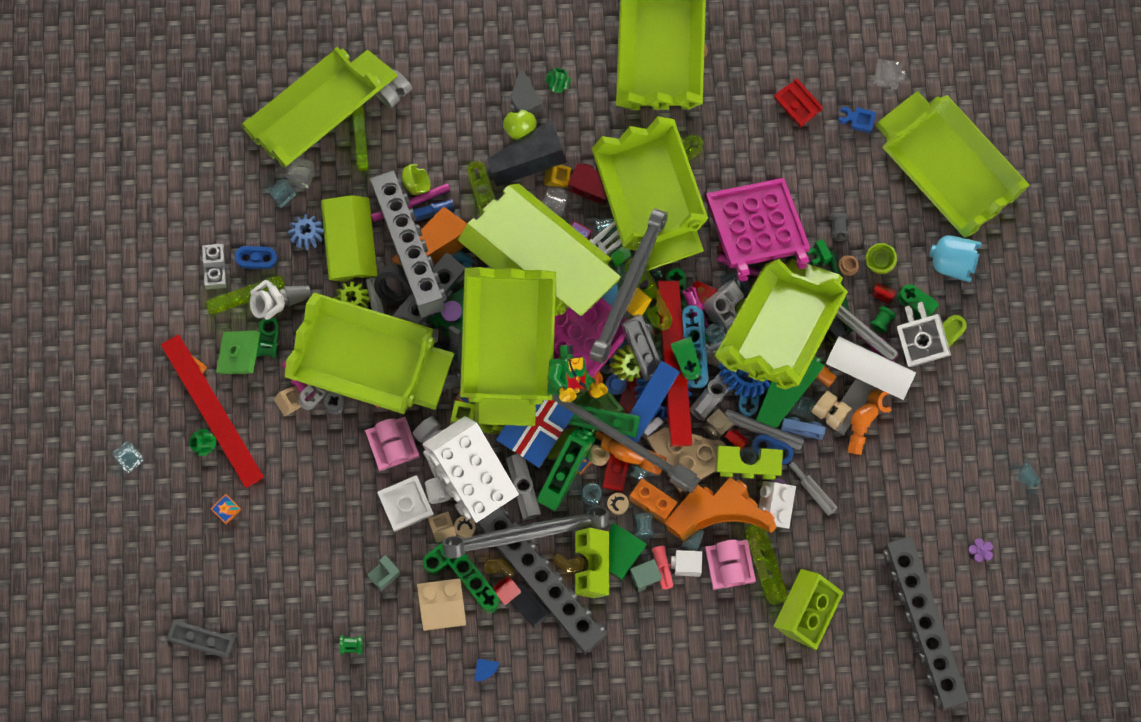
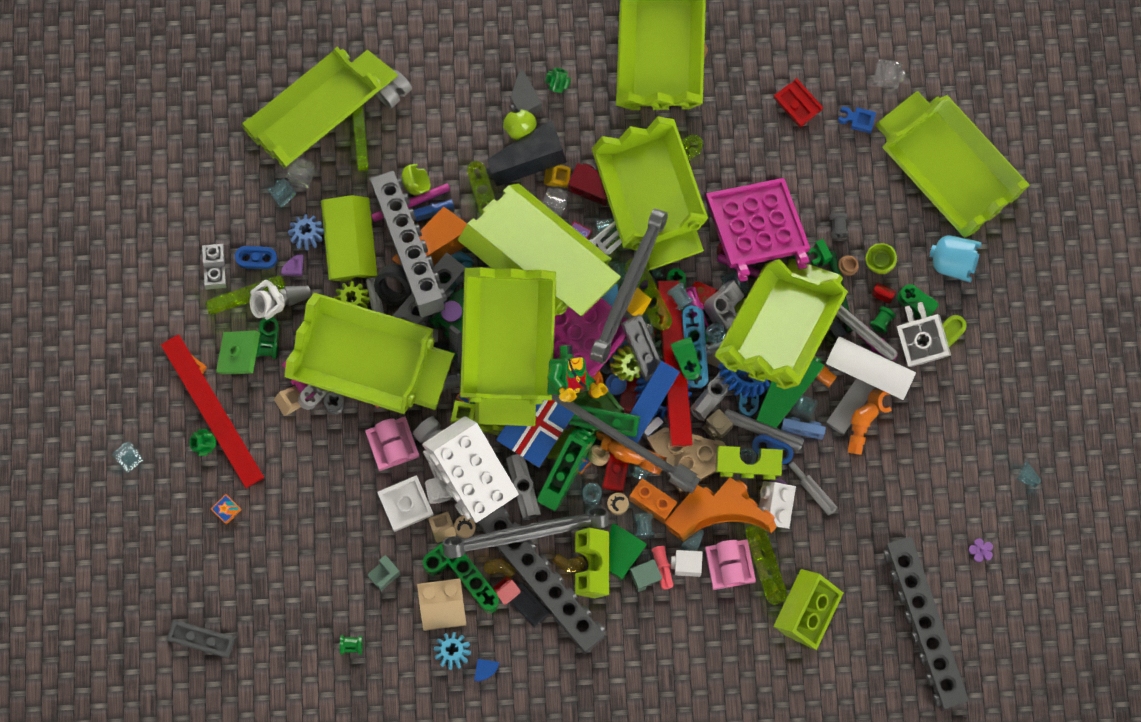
green slope [609,245,632,267] -> none
red tile [724,428,750,450] -> none
tan wheel [812,391,852,430] -> none
none -> medium lavender tile [281,255,303,277]
none -> medium azure gear [434,632,471,670]
none -> clear light blue bush [667,283,694,311]

